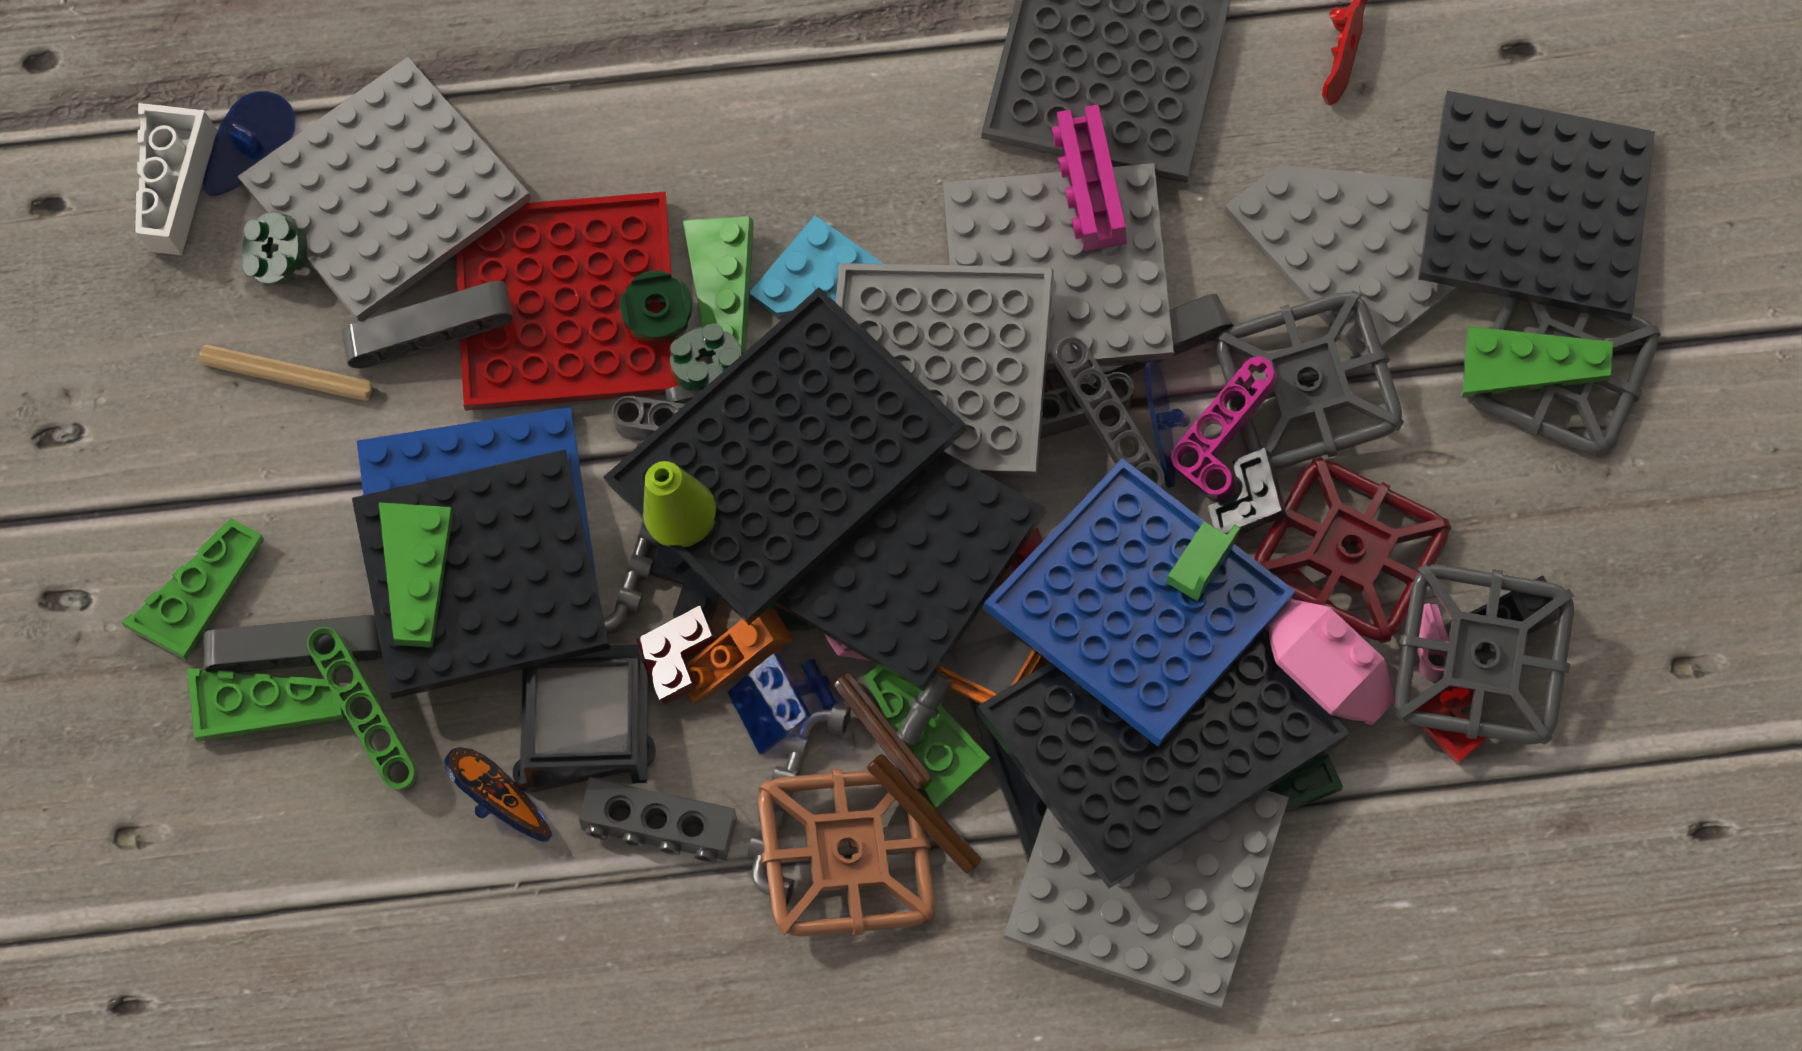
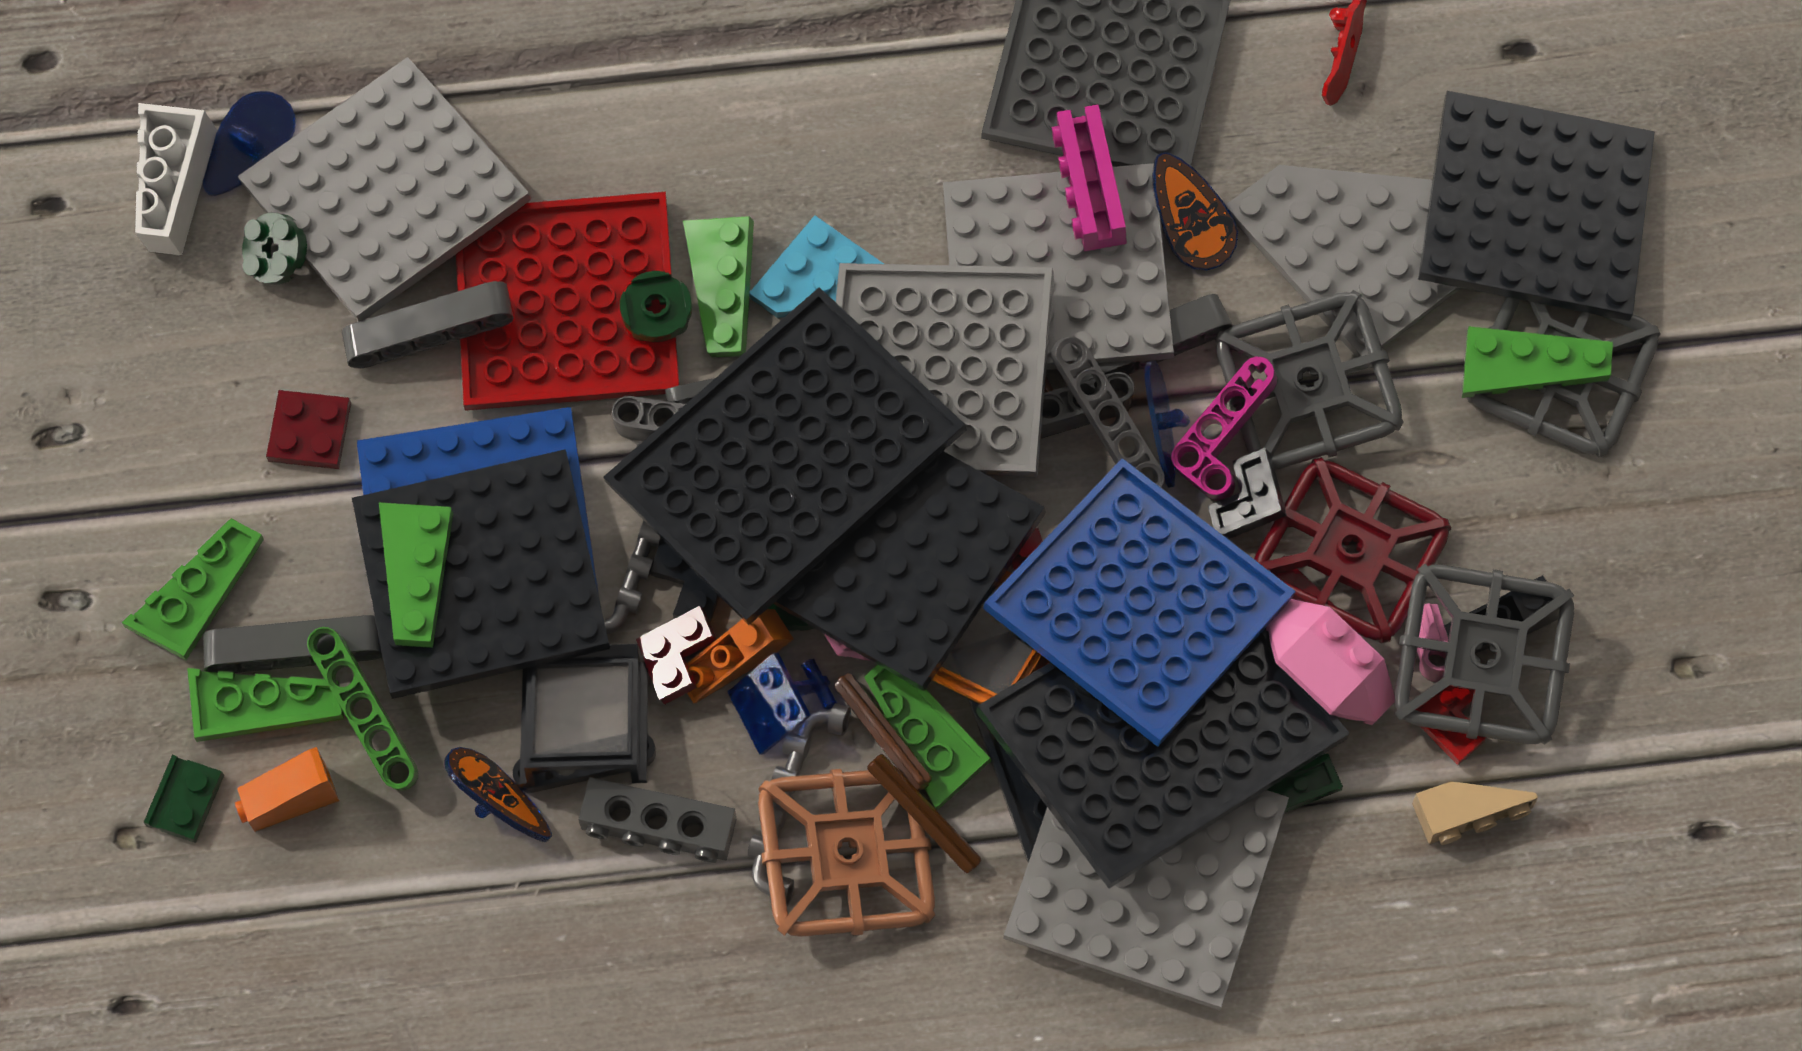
tan axle [199,345,373,401] -> none
lime cone [643,461,716,547] -> none
plate [670,323,742,391] -> none
dark grey pin [896,671,953,746] -> none
bright green panel [1166,522,1241,601] -> none
none -> dark green plate [144,755,224,843]
none -> orange slope [235,747,339,832]
none -> dark red plate [266,390,351,469]
none -> shield [1152,152,1238,271]
none -> tan slope [1412,781,1538,845]

